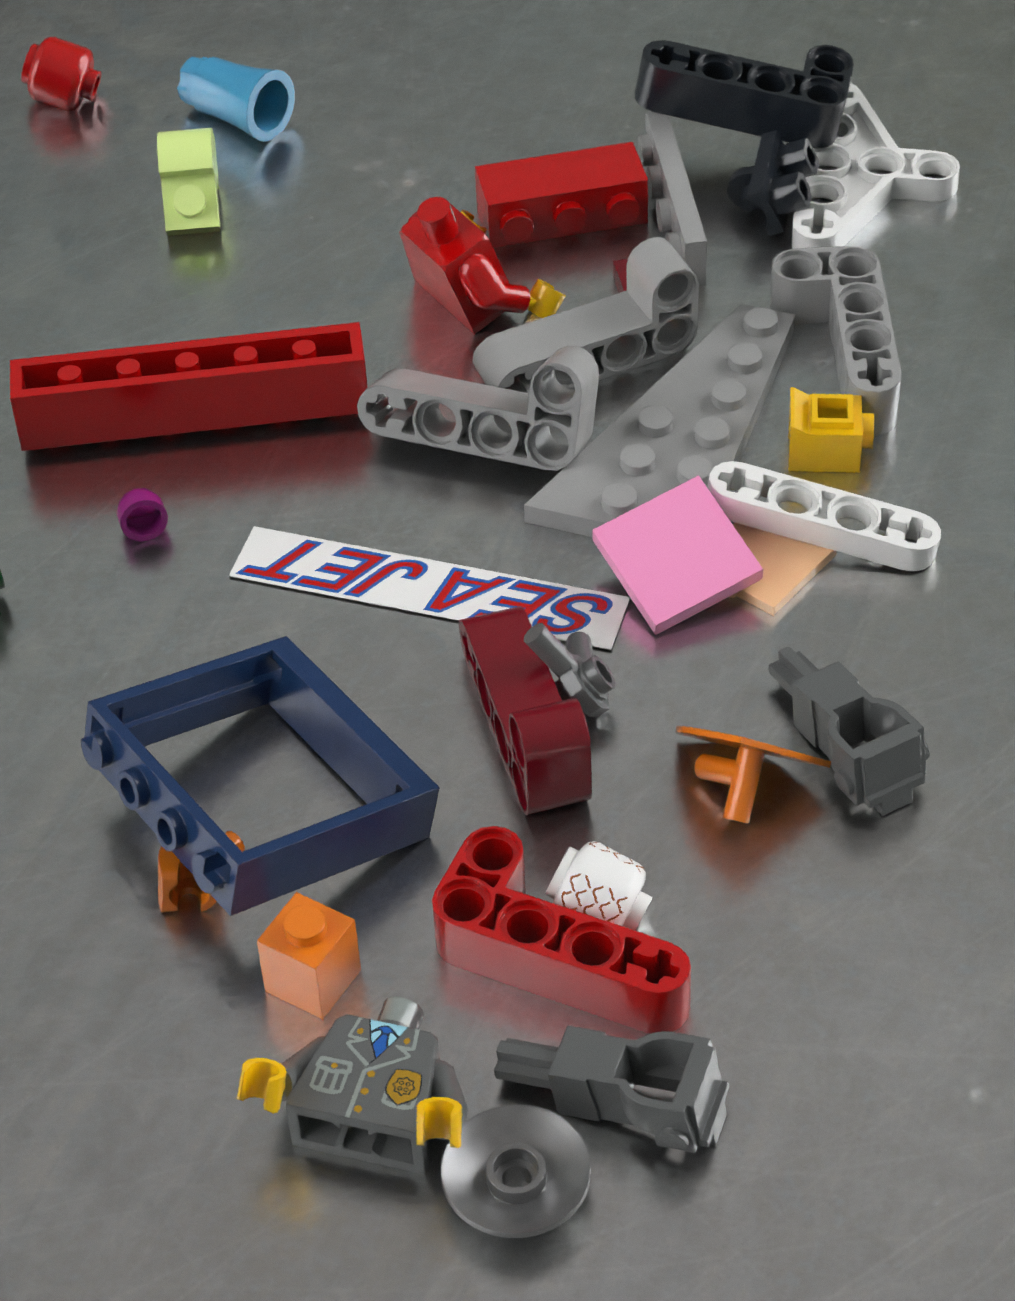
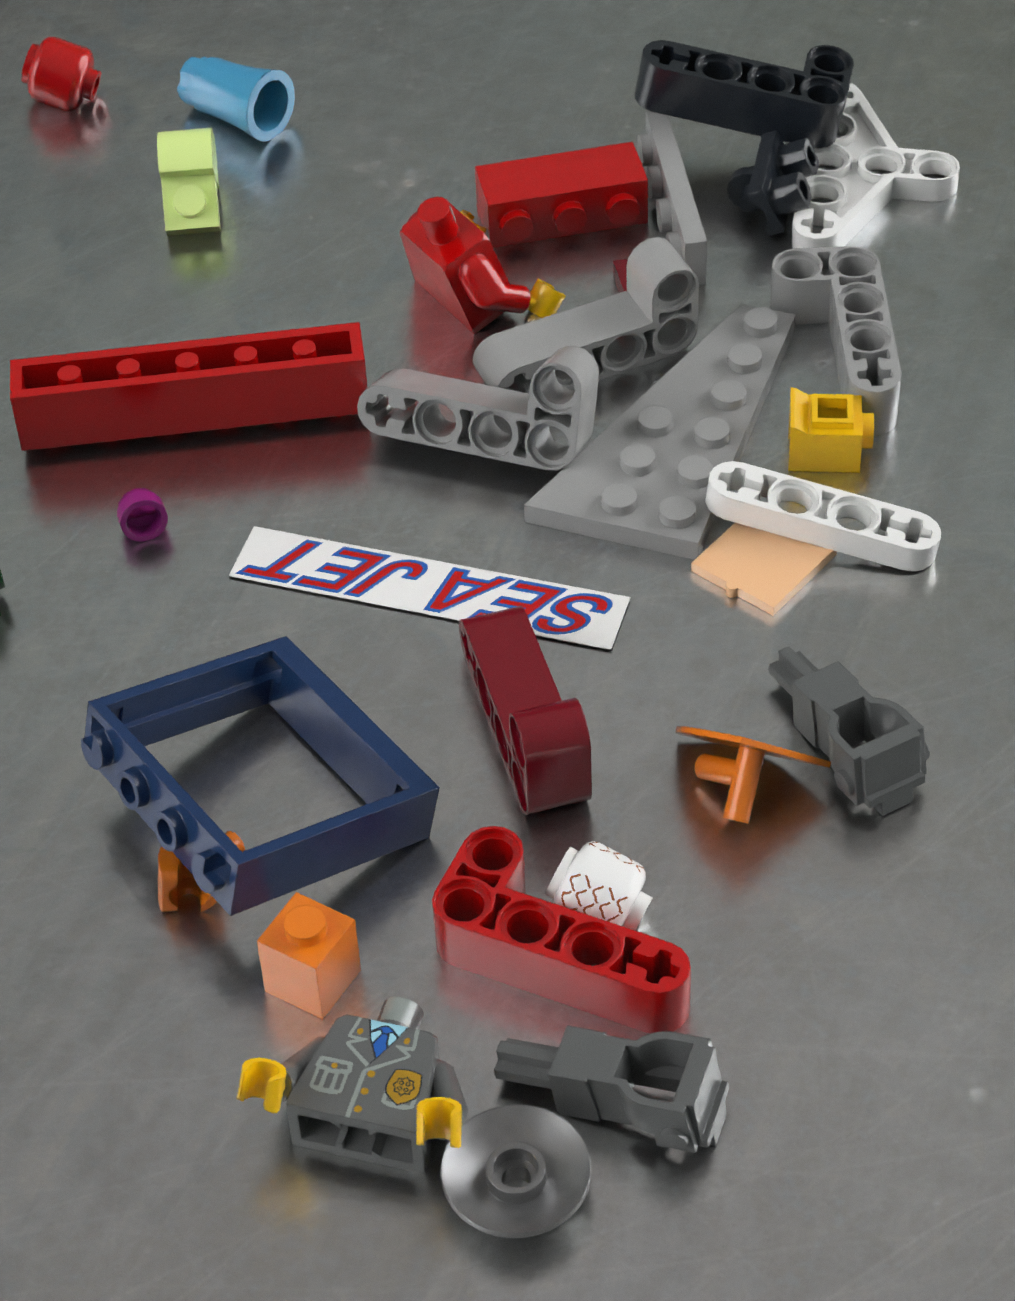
dark grey piece [524,623,616,718] -> none
bright pink tile [592,475,763,635] -> none

